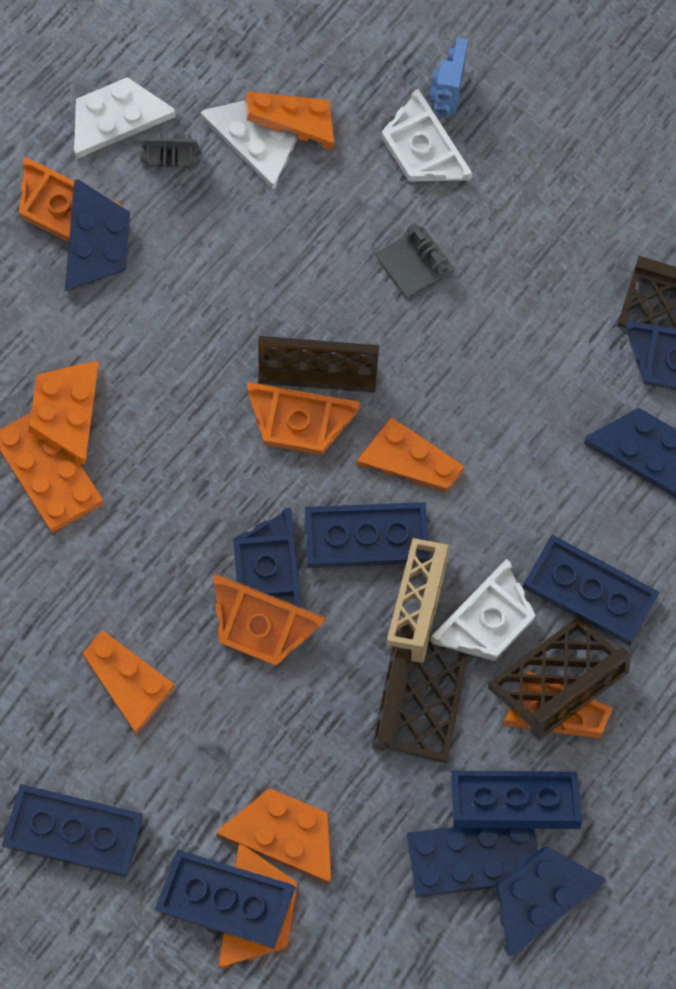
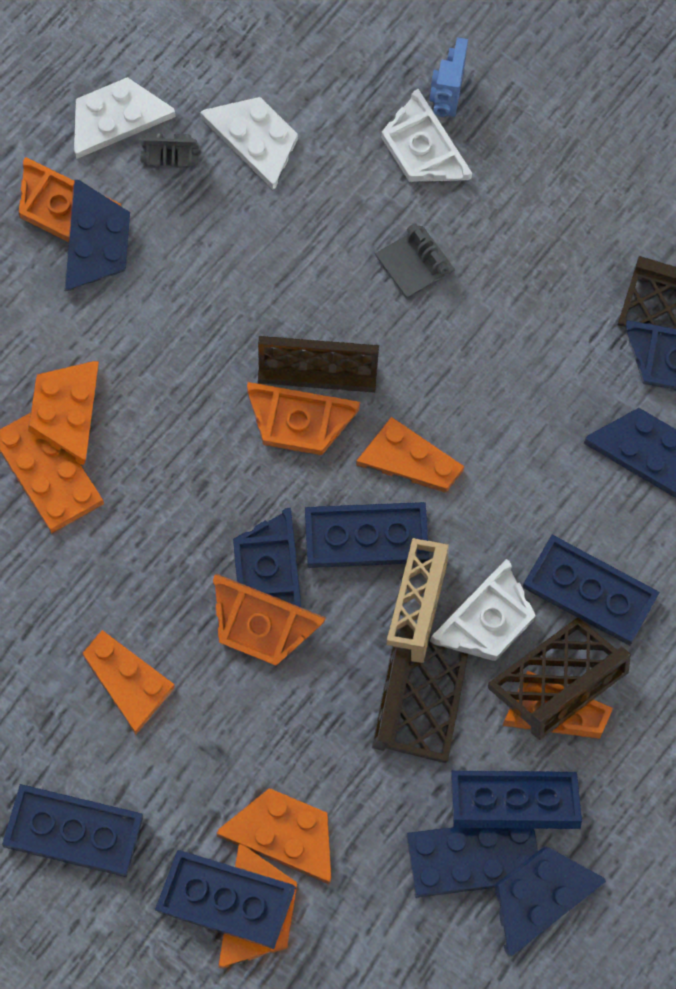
orange wing [245,91,334,151] -> none

